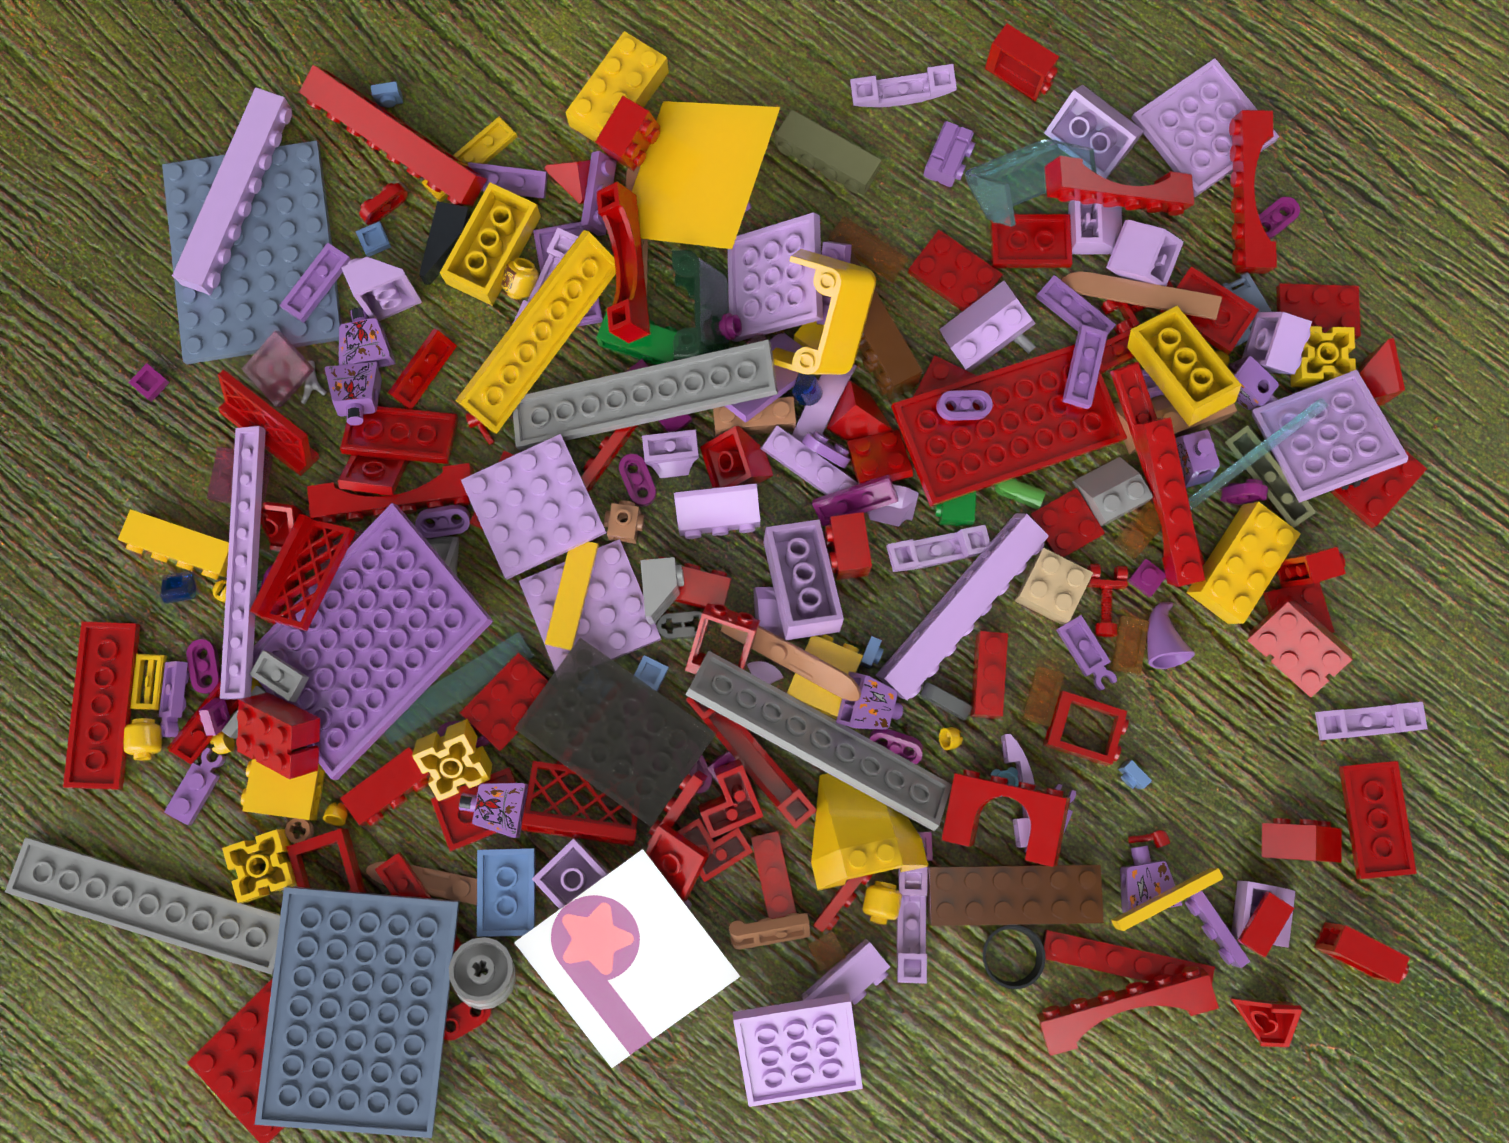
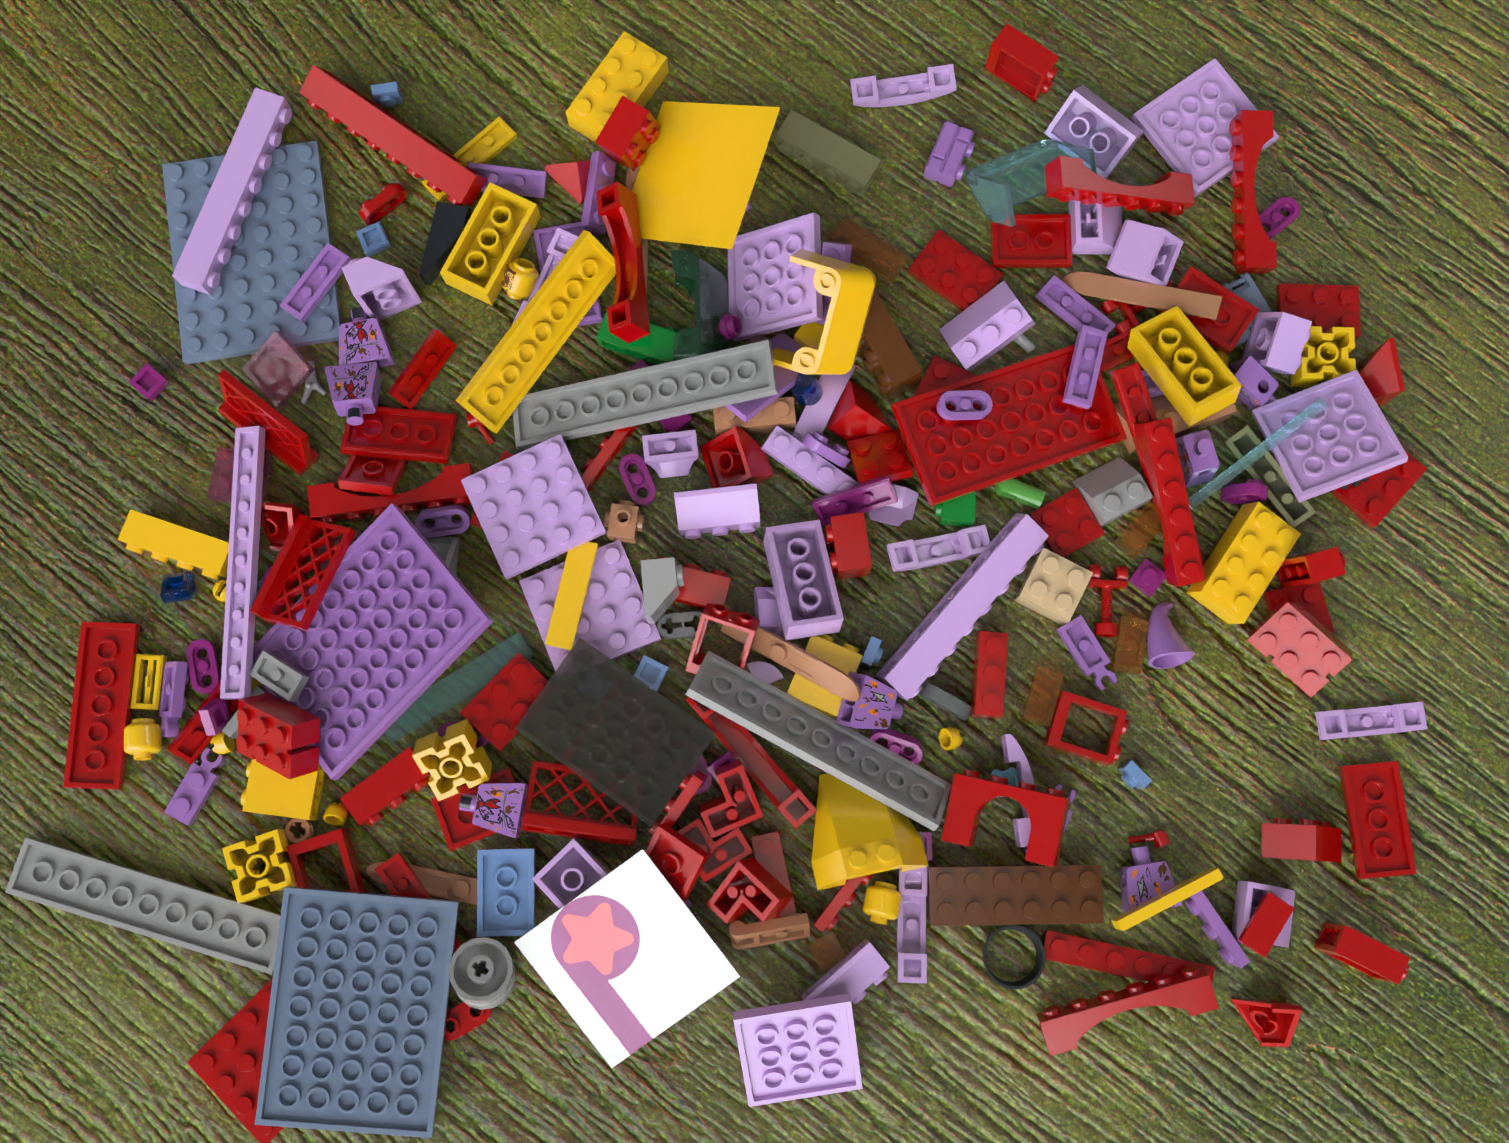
none -> red brick [707,857,794,924]

